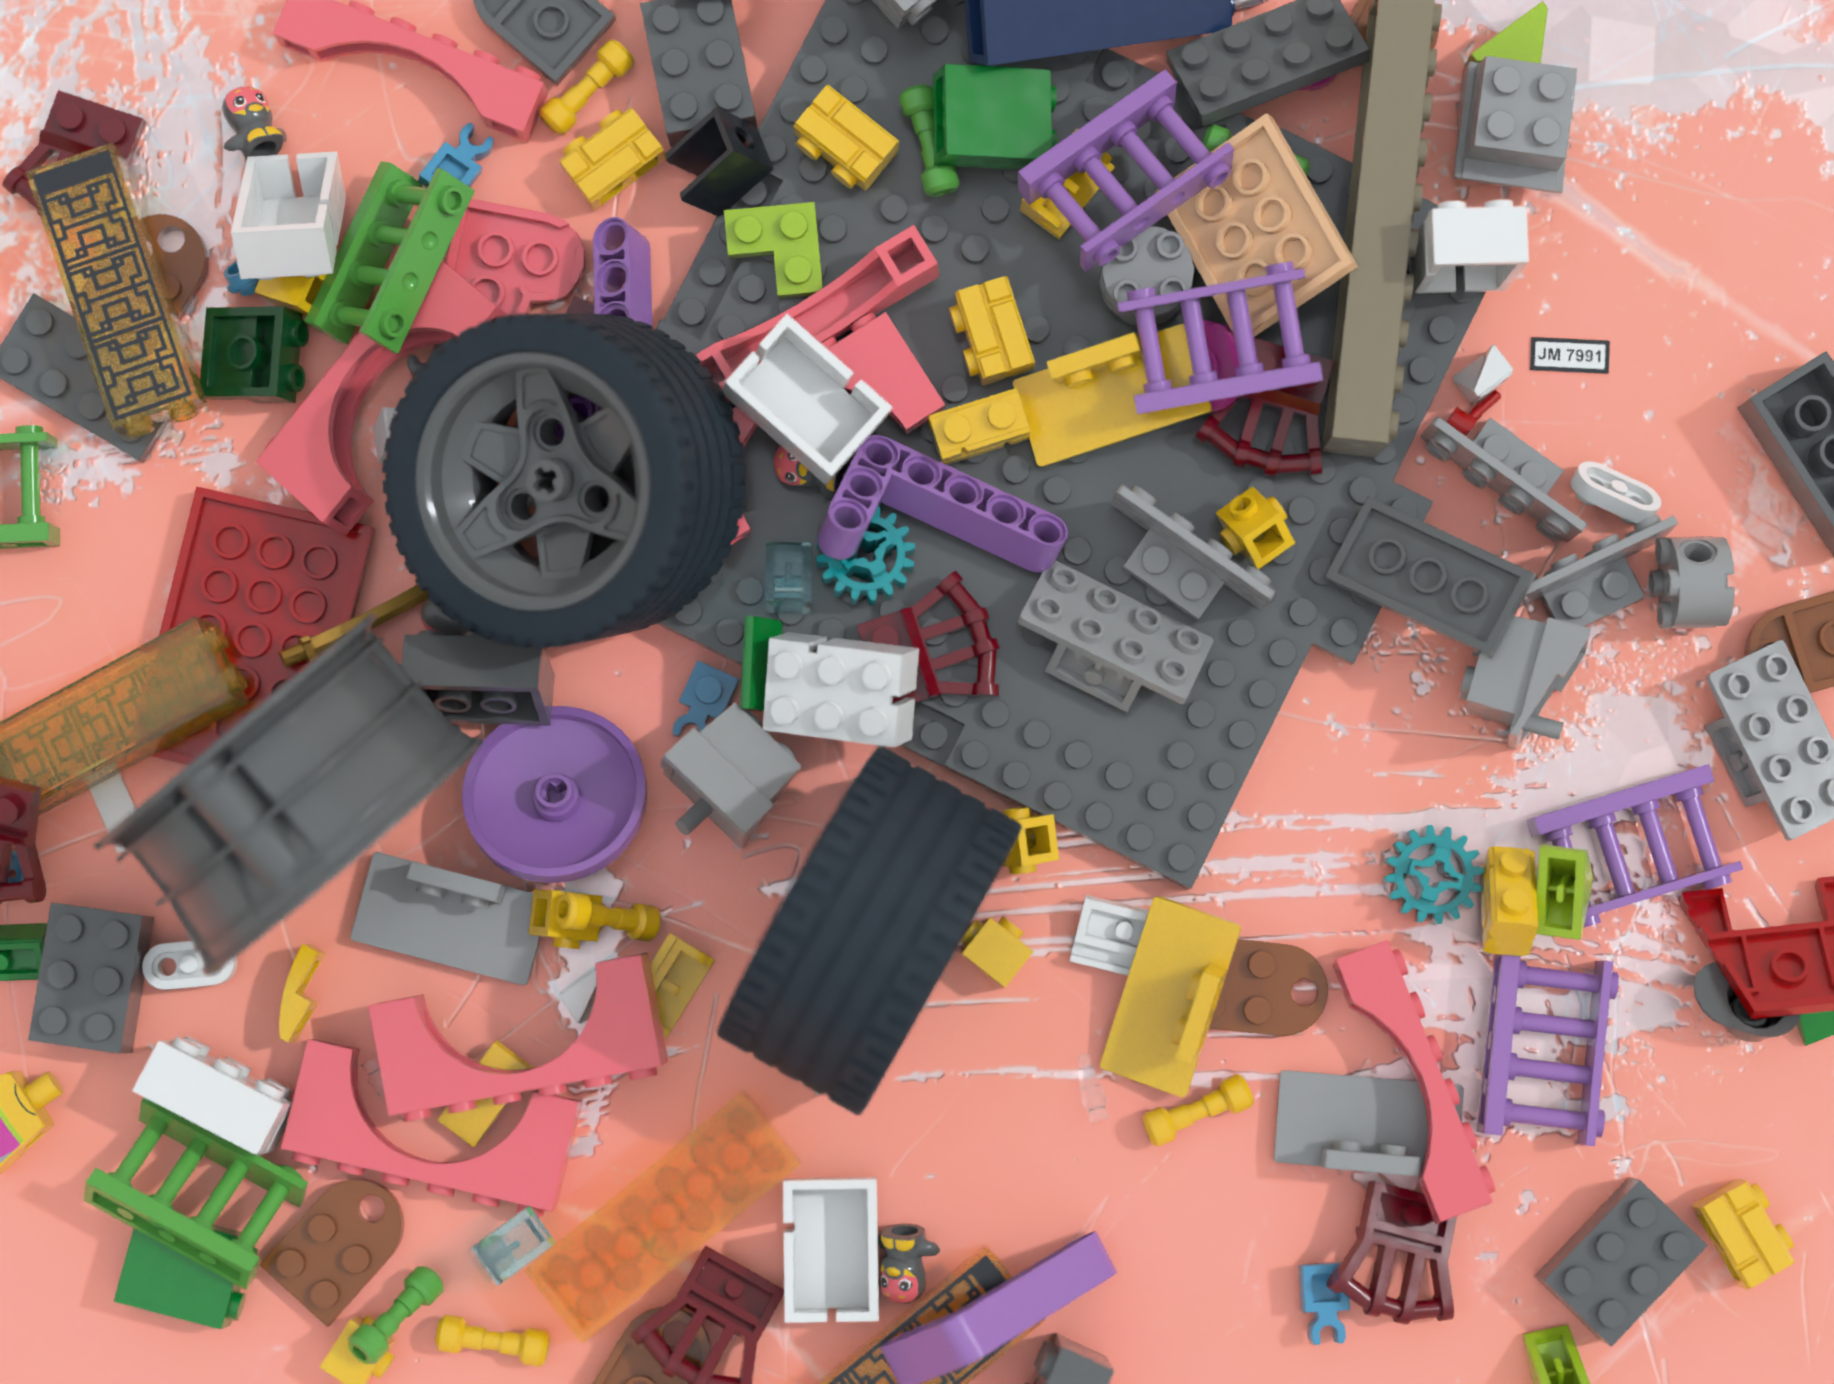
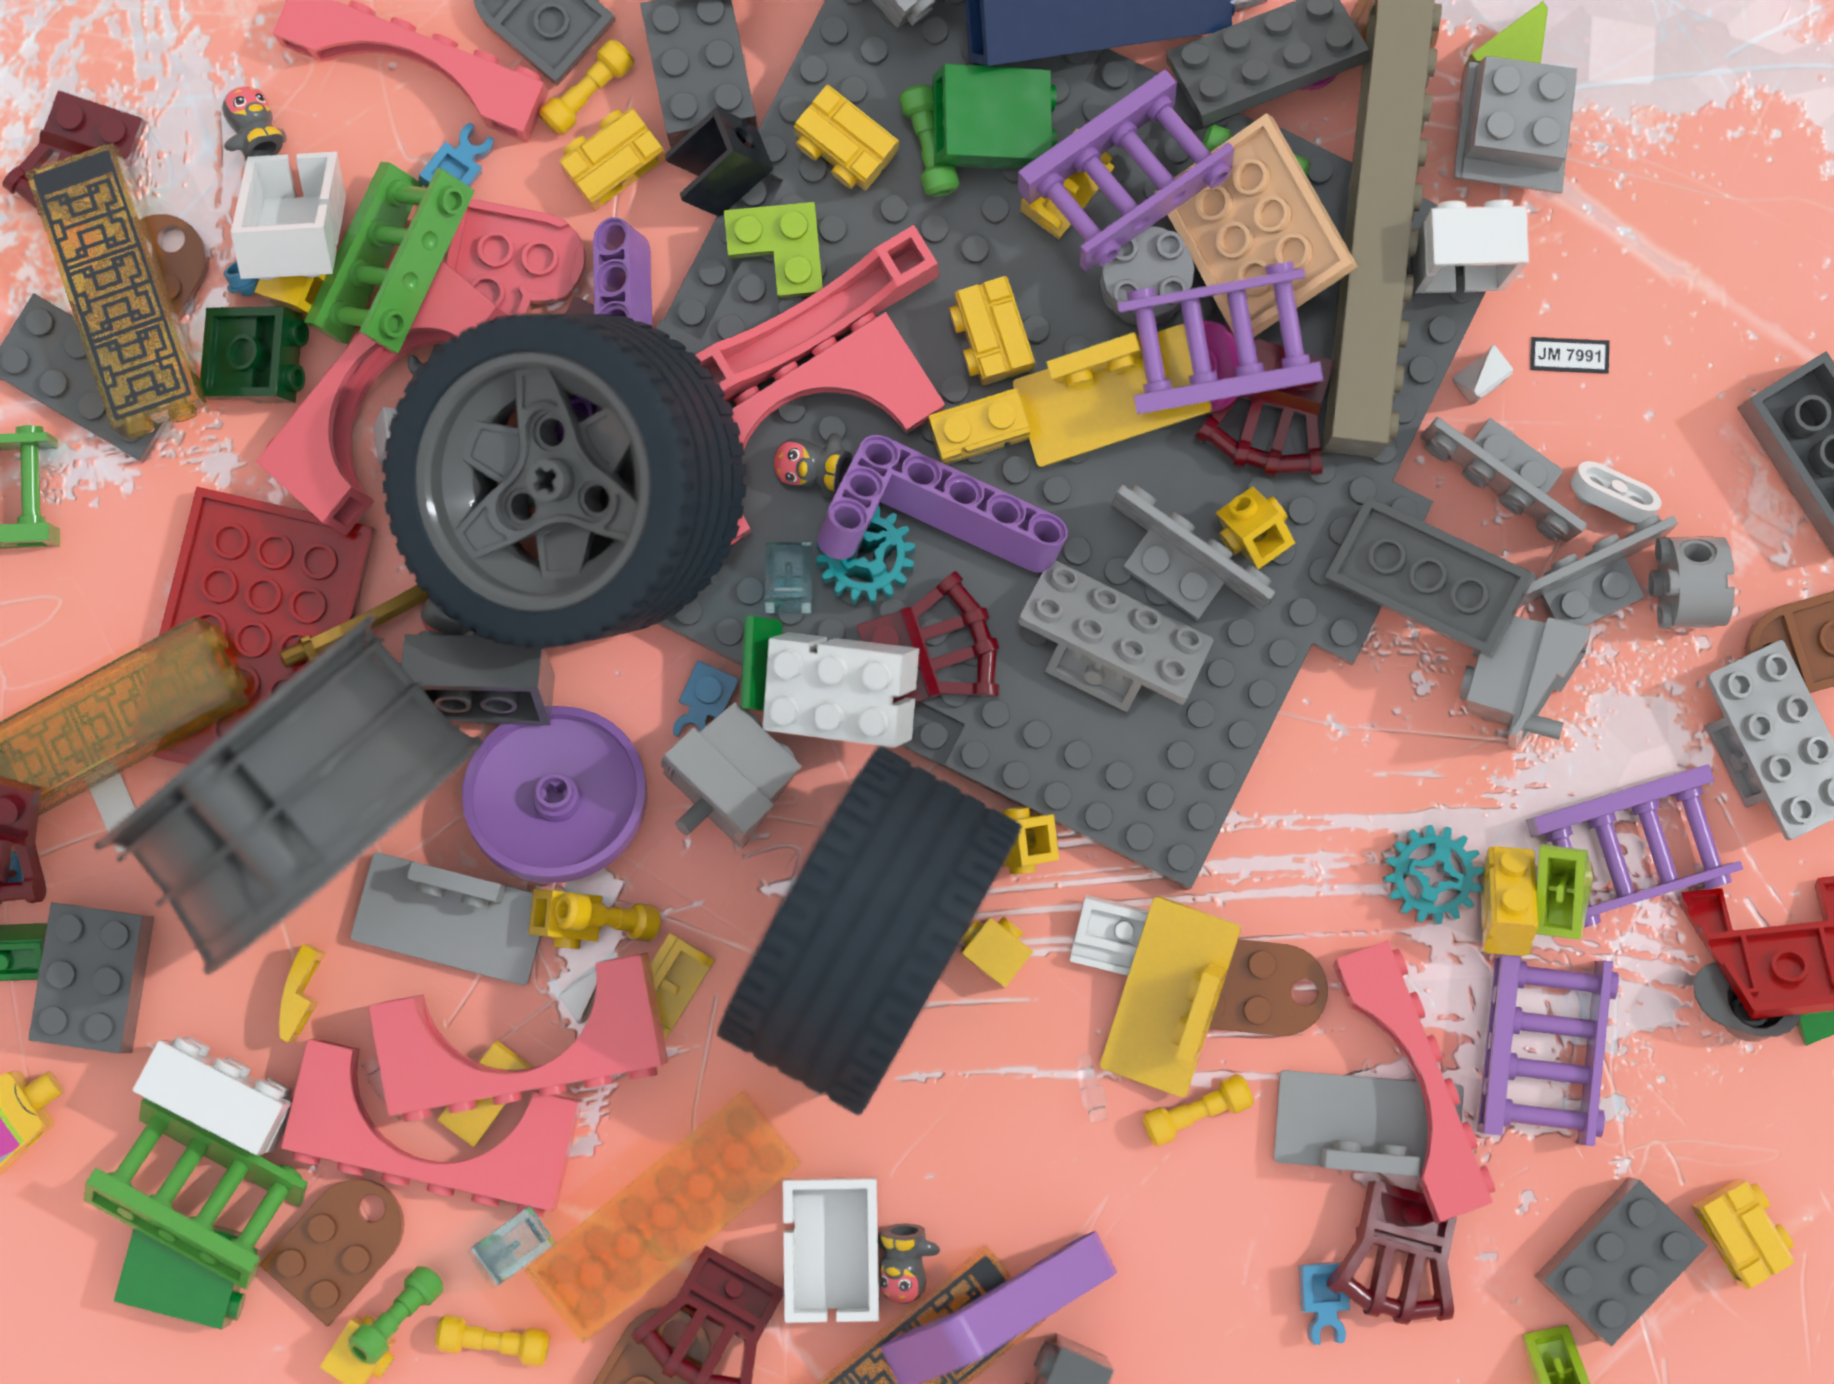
white plate [142,941,238,990] -> none
white piece [722,314,893,485] -> none
red hand [1446,390,1502,436] -> none

